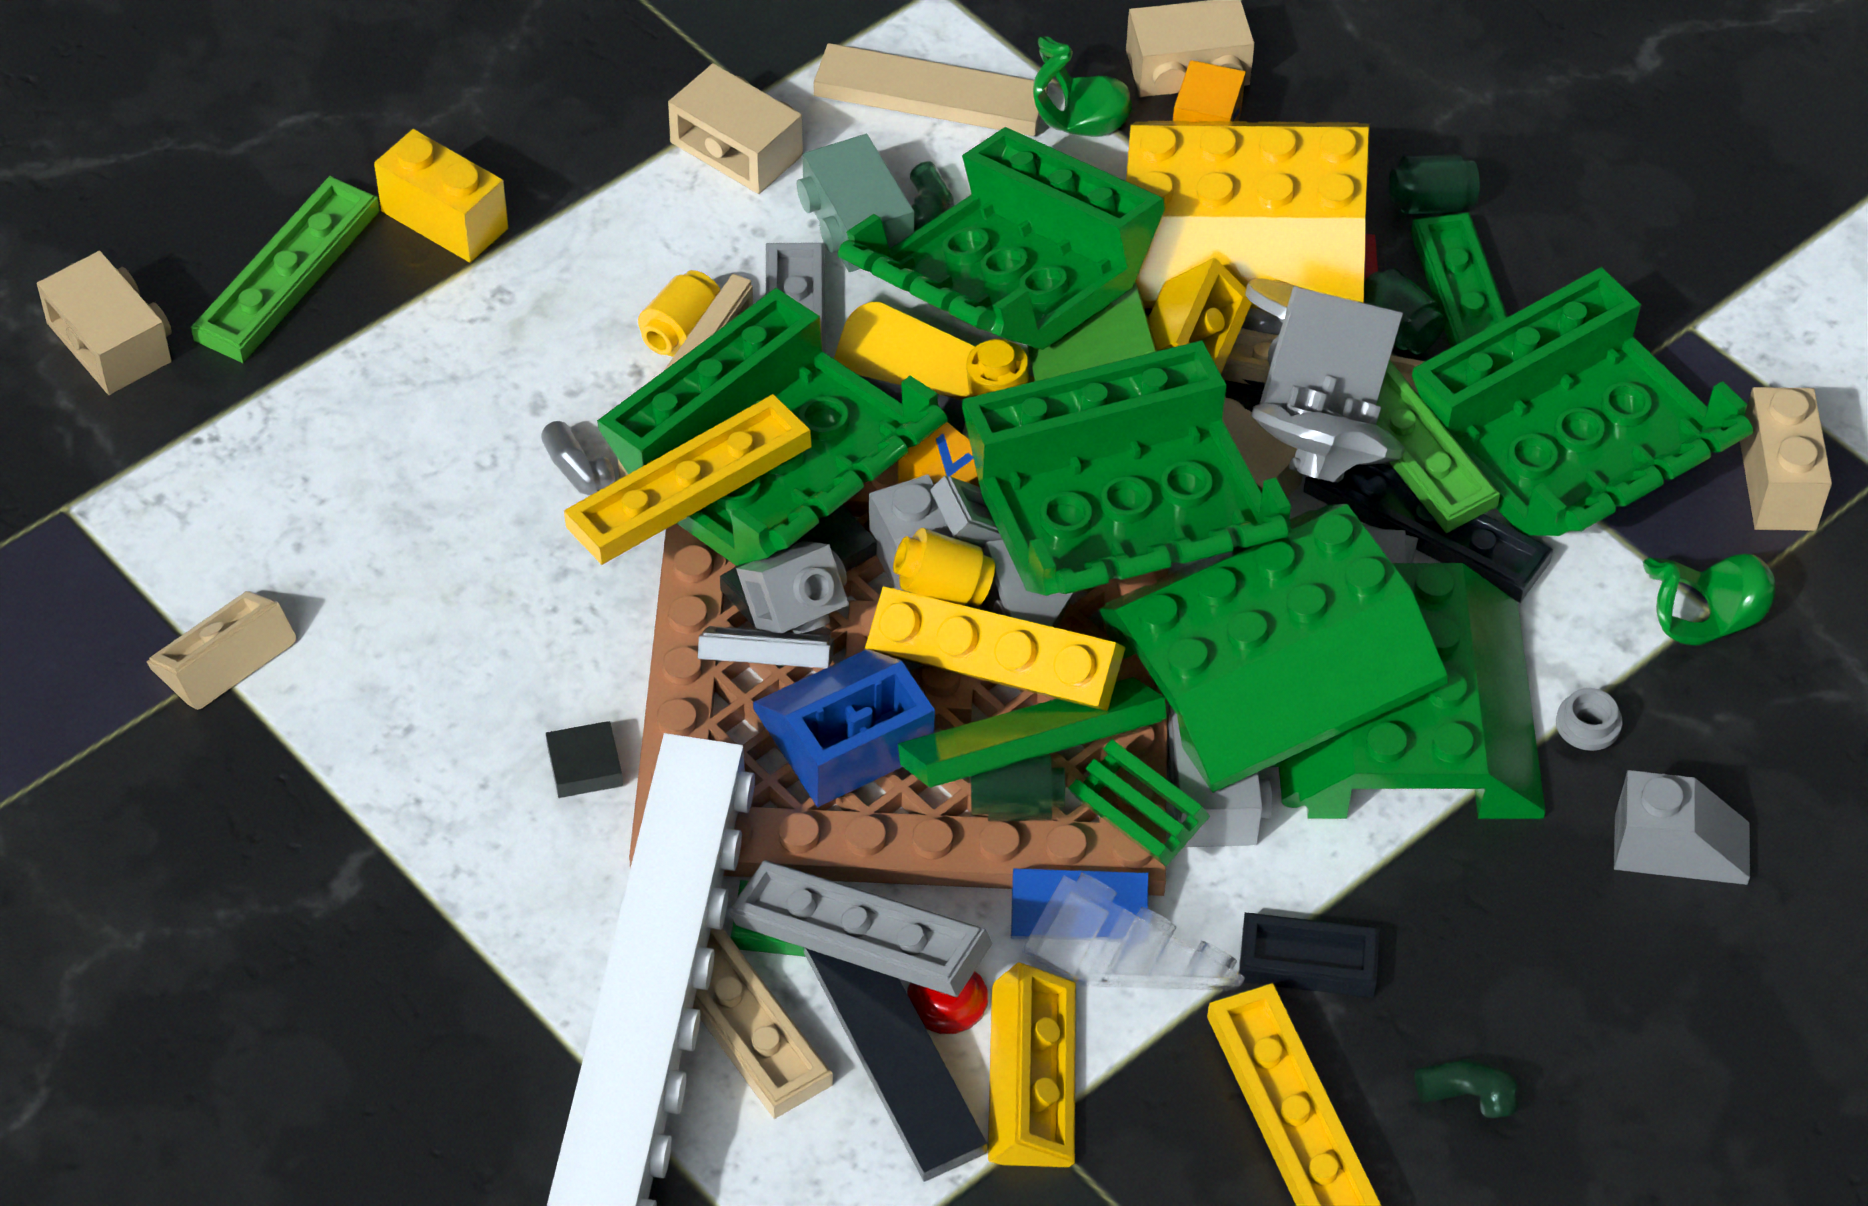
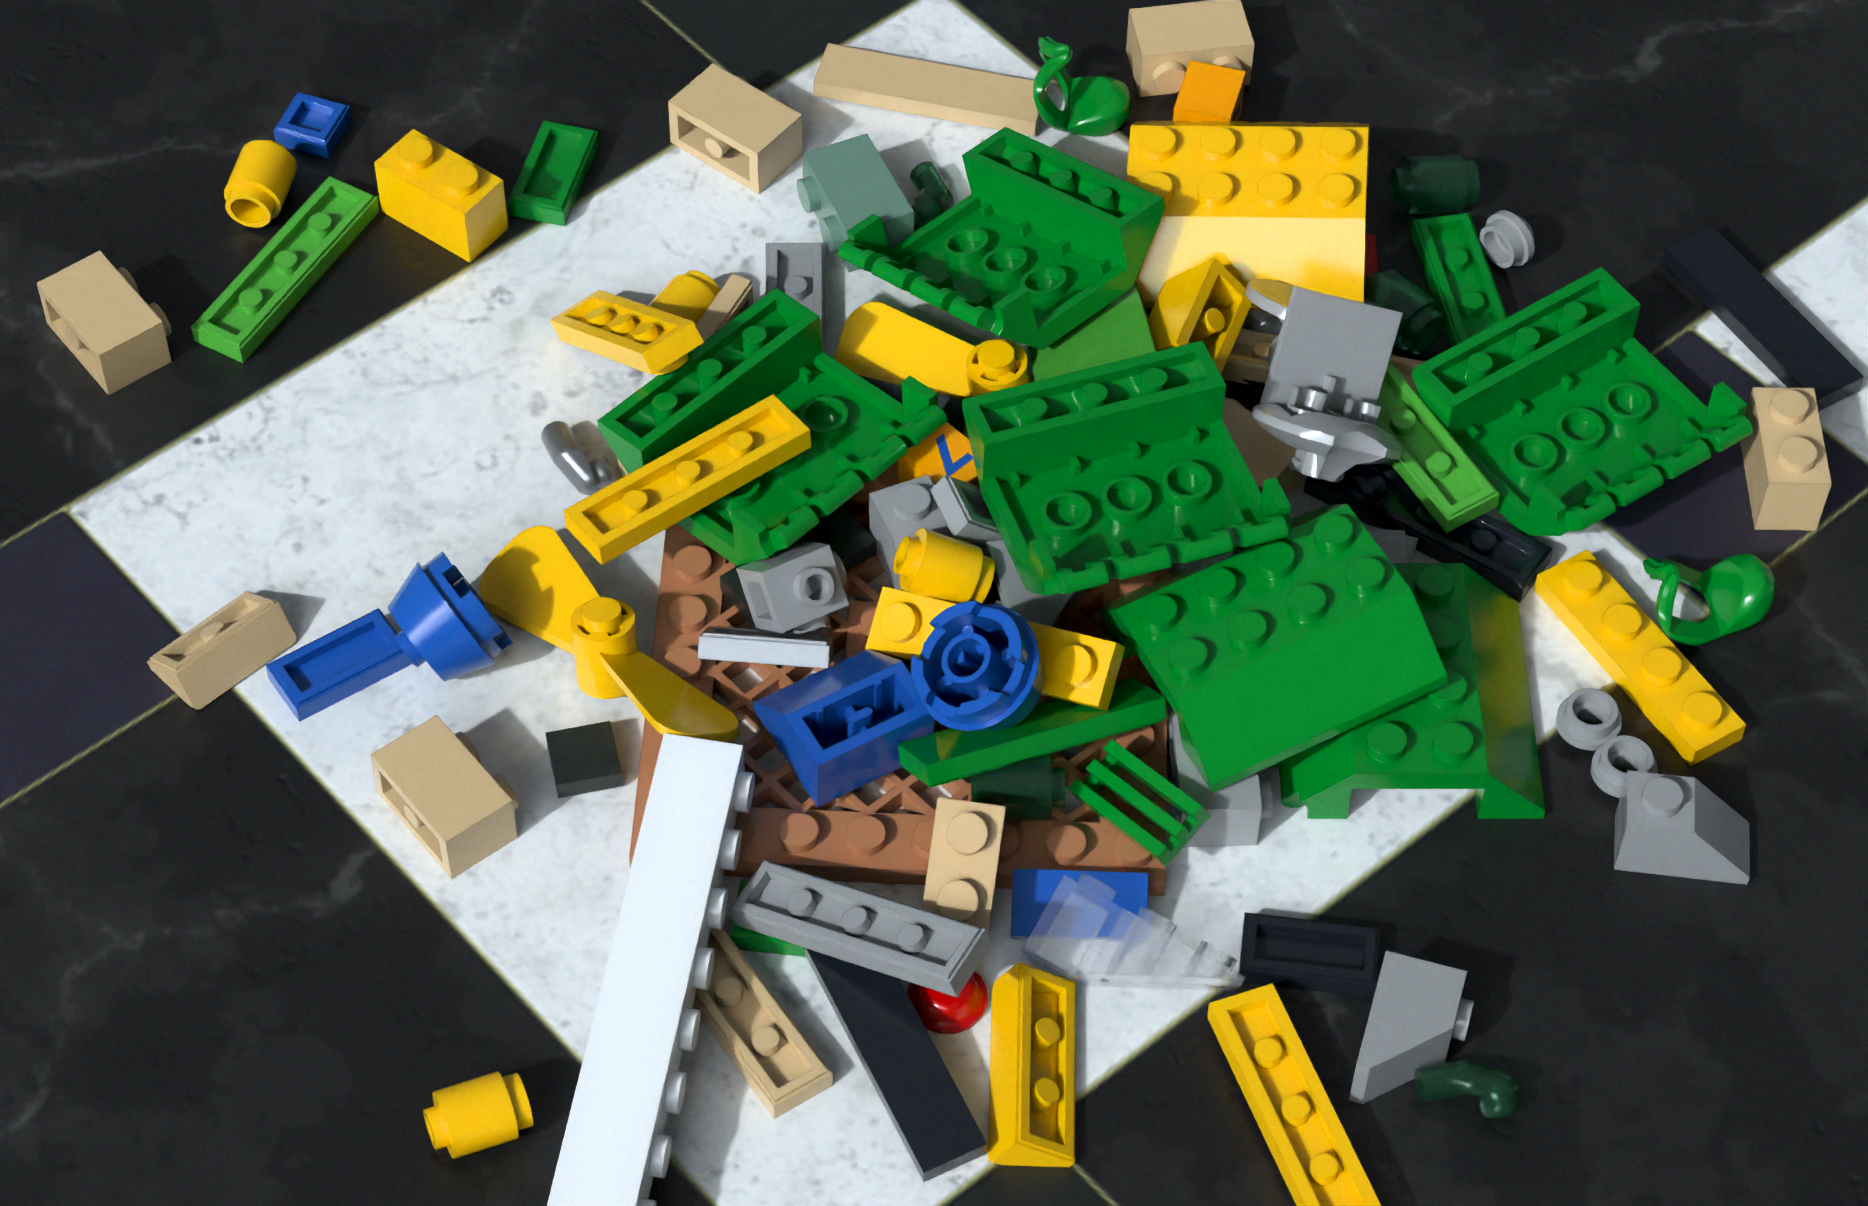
none -> yellow brick [224,140,297,228]
none -> blue tile [265,608,413,722]
none -> blue tile [273,92,352,159]
none -> tan brick [370,715,519,879]
none -> blue cone [387,551,514,682]
none -> yellow brick [423,1071,533,1159]
none -> yellow piece [480,525,739,742]
none -> green tile [508,120,600,226]
none -> yellow plate [550,290,704,375]
none -> blue cone [911,601,1044,731]
none -> tan brick [922,797,1006,935]
none -> light grey slope [1349,951,1474,1104]
none -> light grey plate [1480,210,1535,268]
none -> yellow plate [1534,549,1746,767]
none -> light grey plate [1590,735,1658,798]
none -> black tile [1662,225,1864,411]

